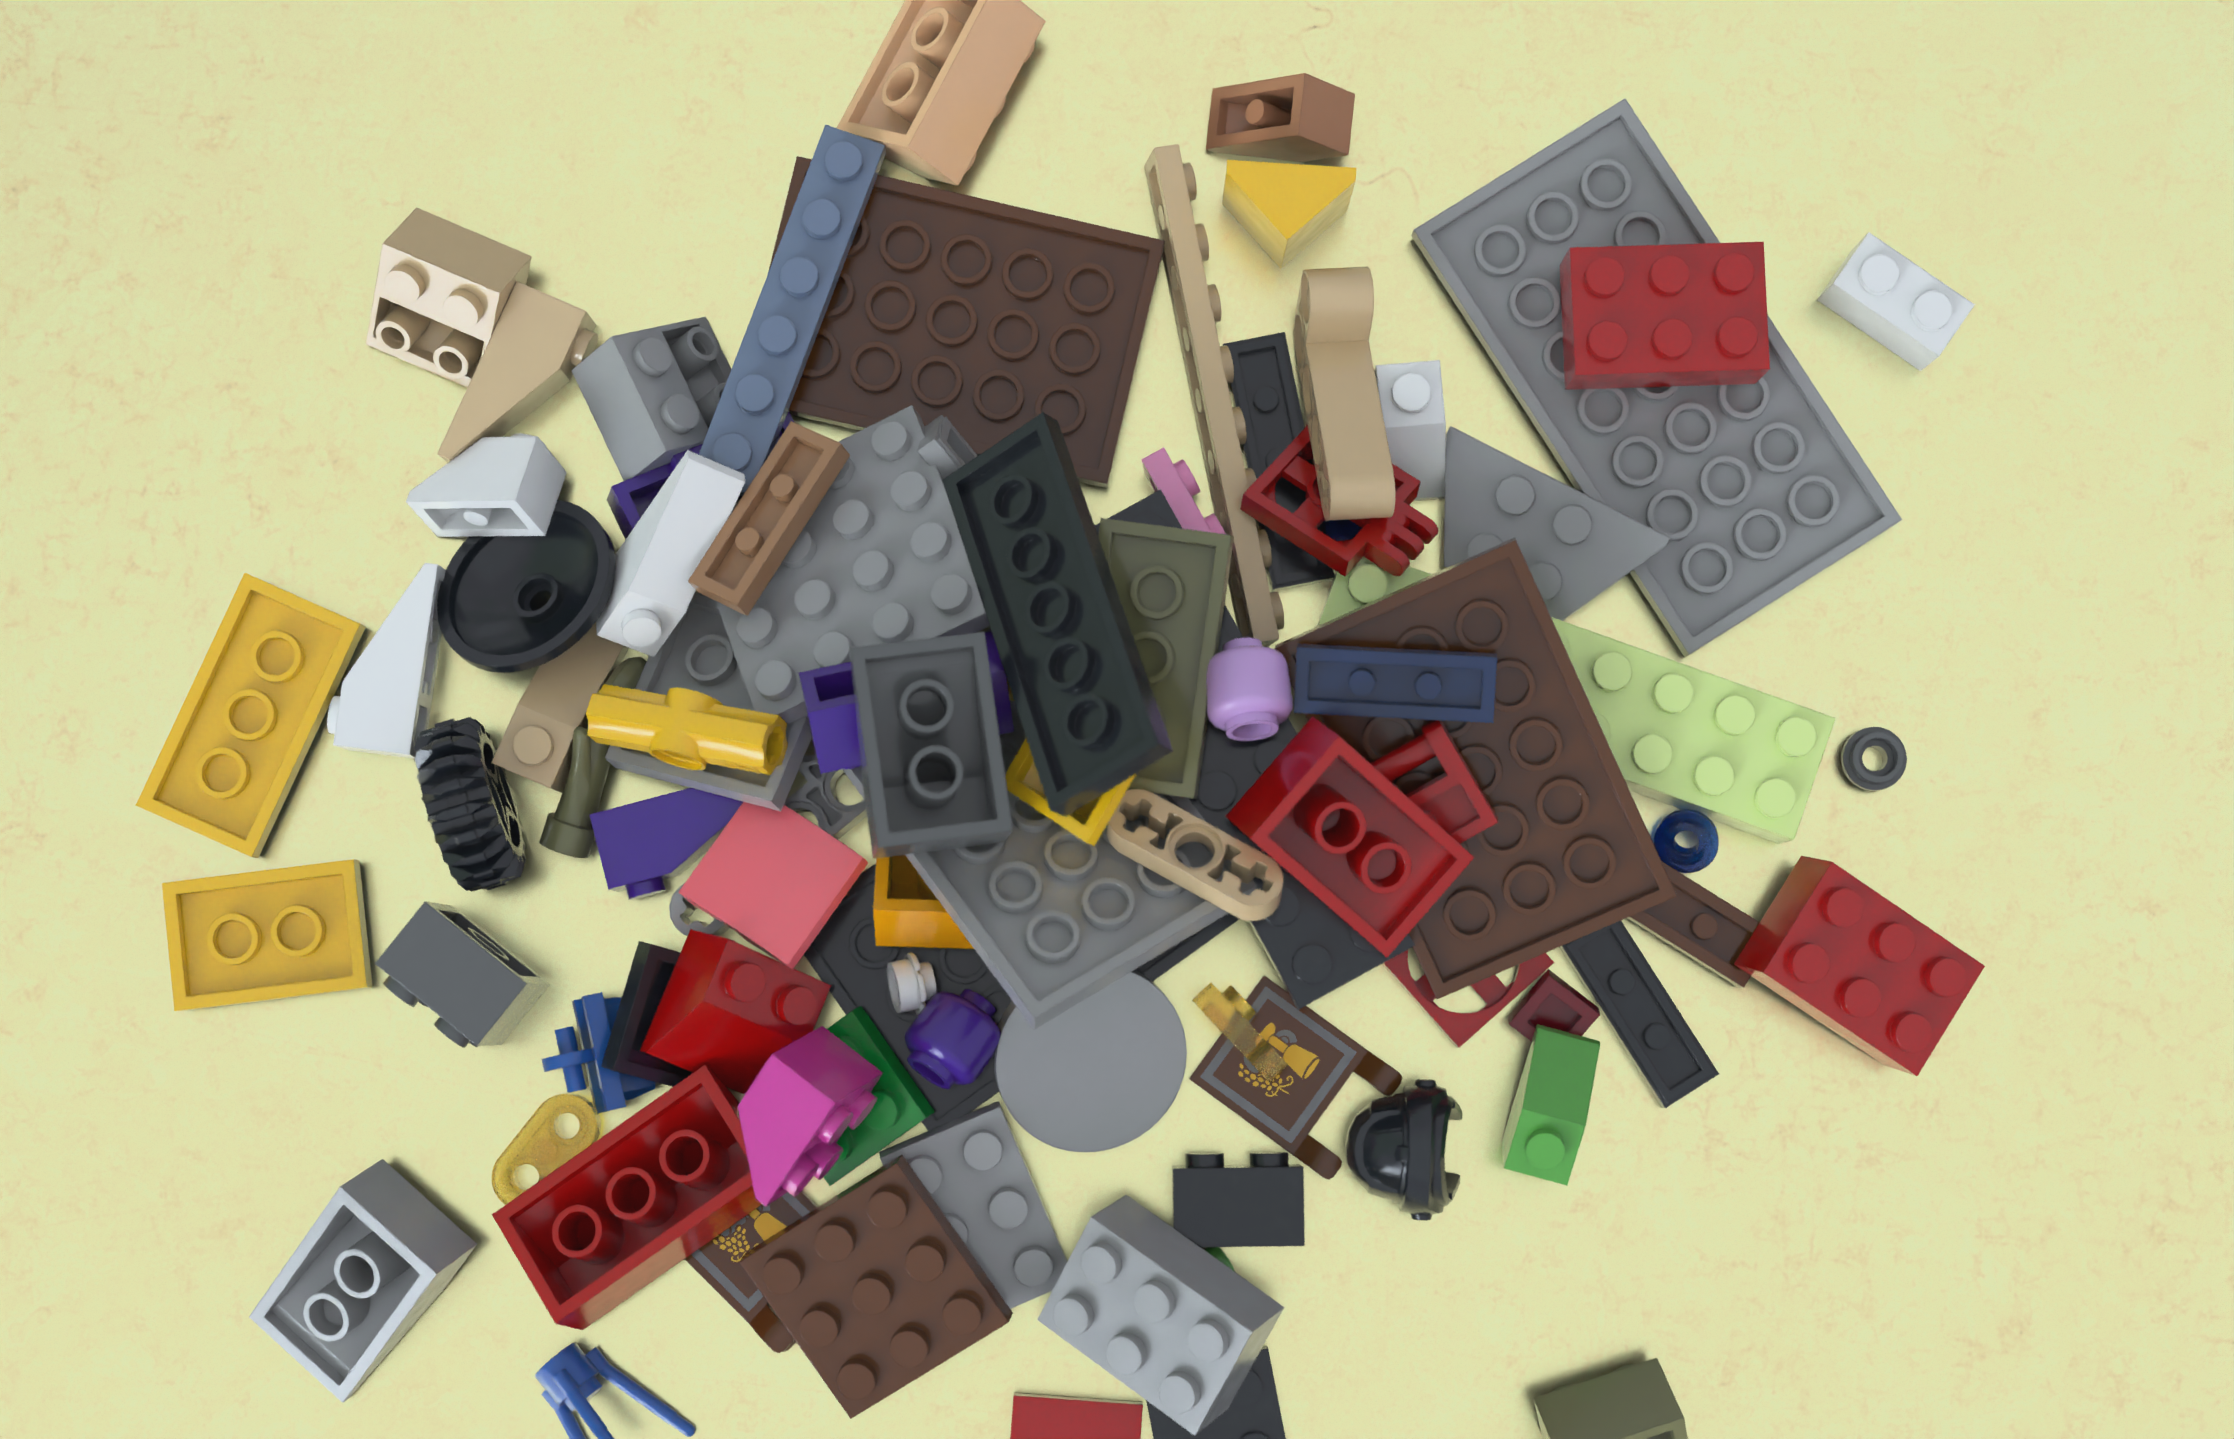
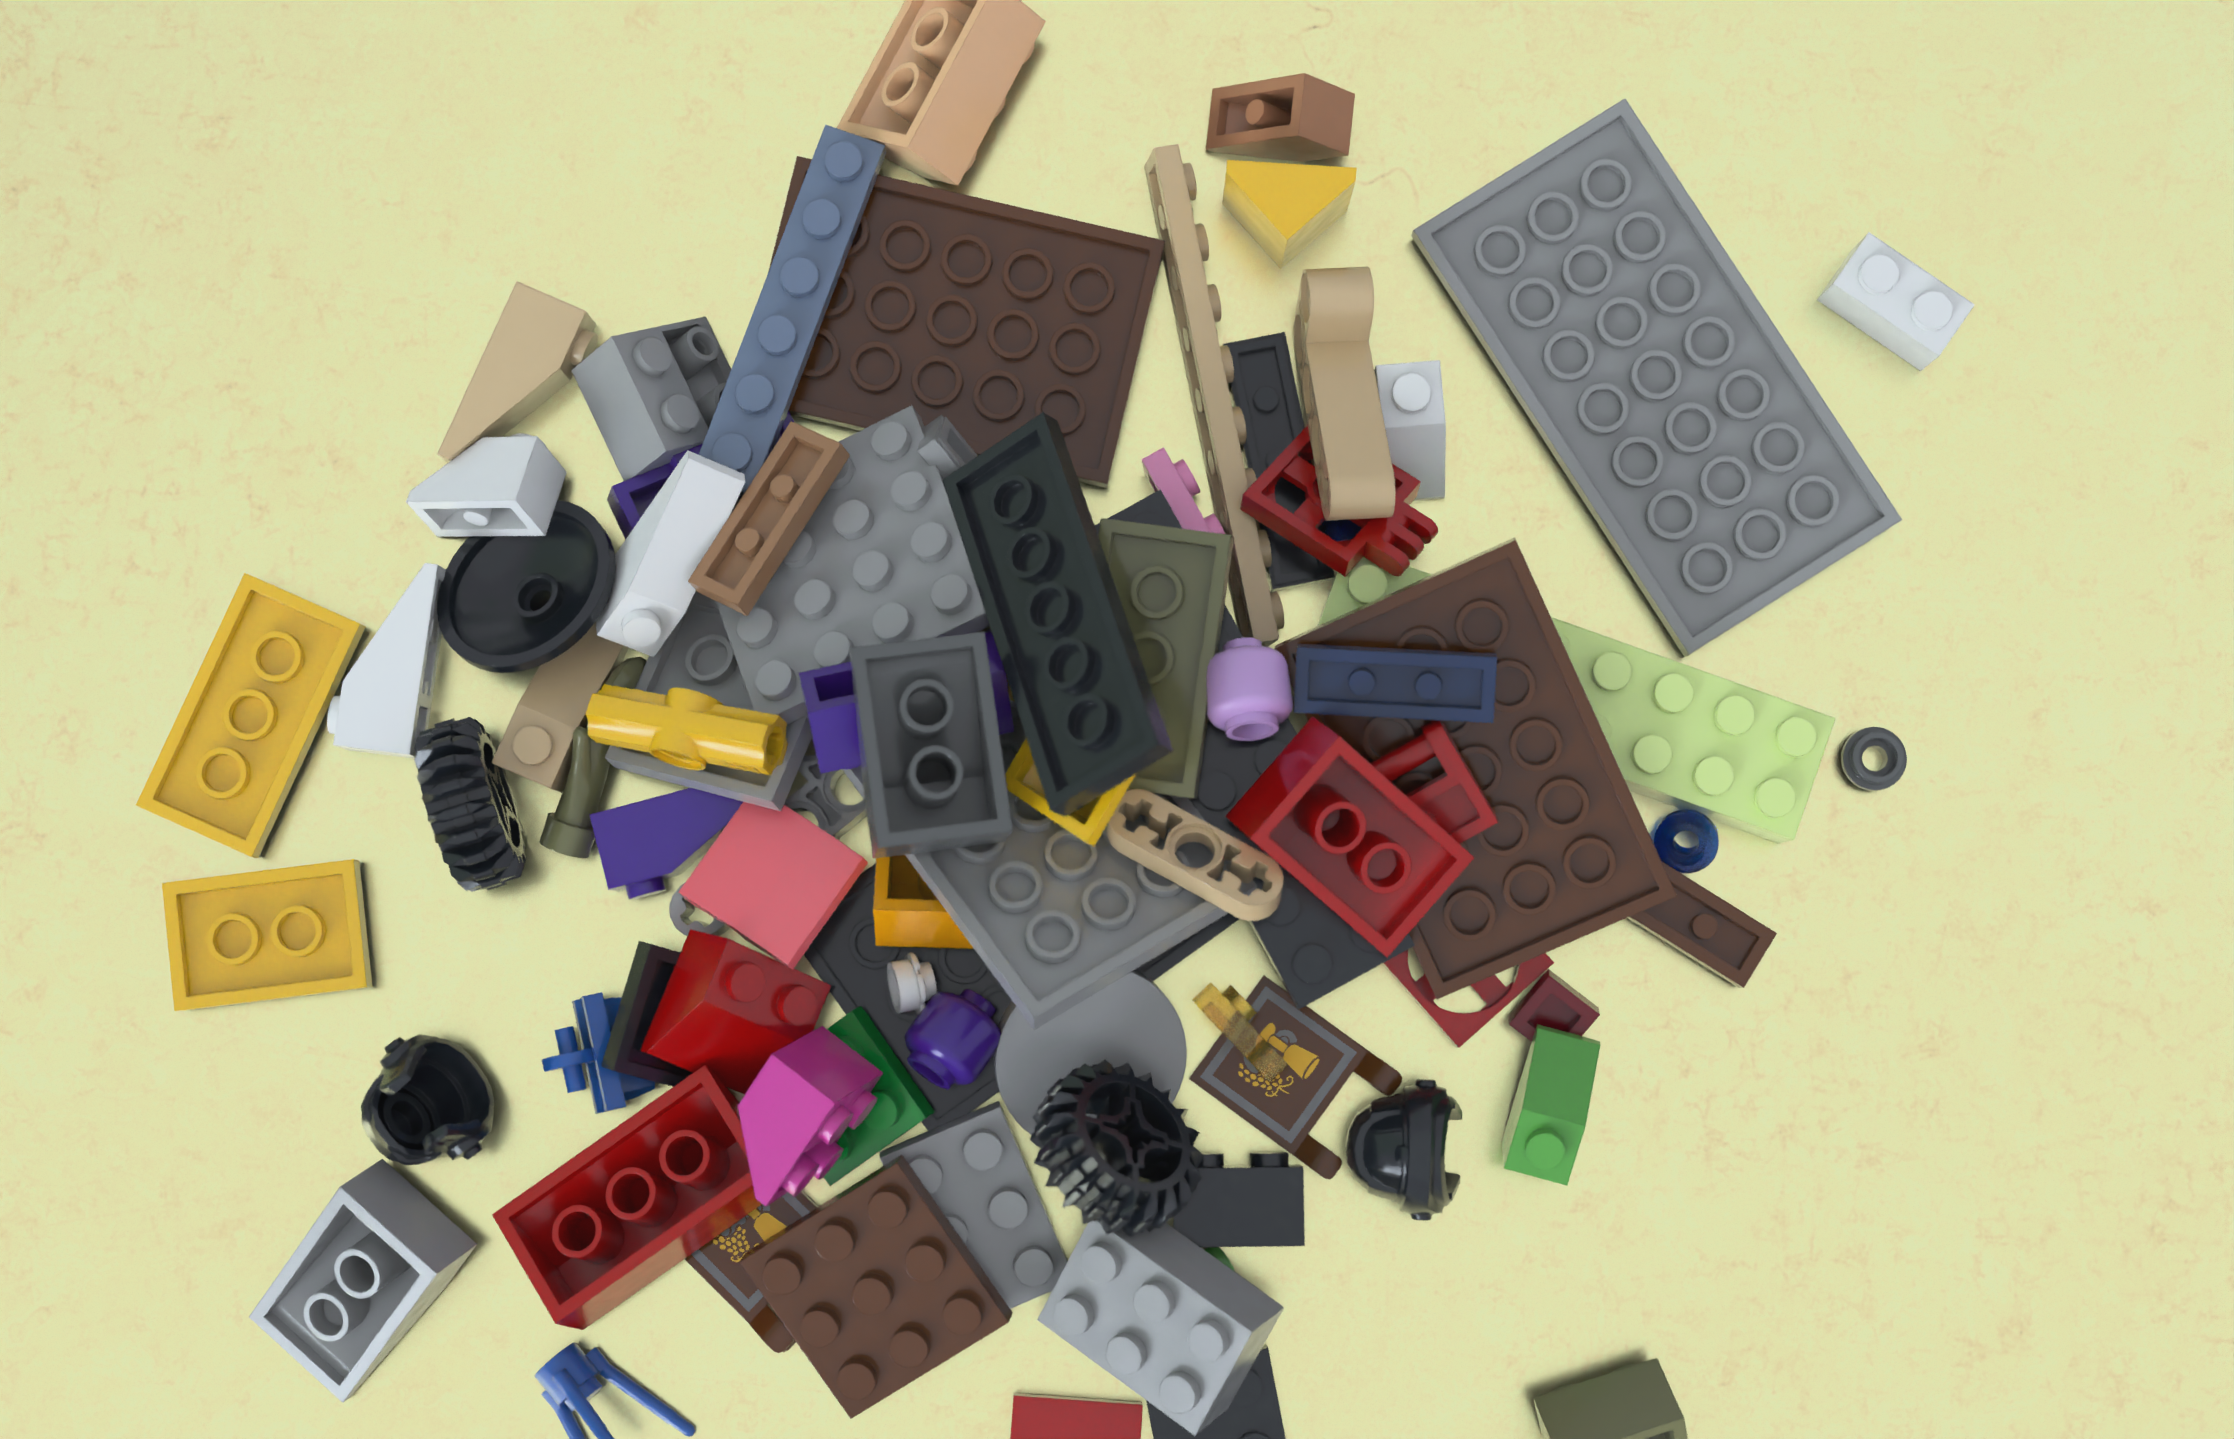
tan slope [366,207,532,388] -> none
dark grey brick [375,901,550,1048] -> none
clear yellow plate [491,1093,601,1205] -> none
light grey wing [1444,426,1671,621] -> none
black tile [1559,921,1719,1108] -> none
red brick [1560,242,1770,390] -> none
red brick [1734,856,1985,1076] -> none
none -> black helmet [361,1034,495,1165]
none -> black gear [1030,1059,1204,1237]

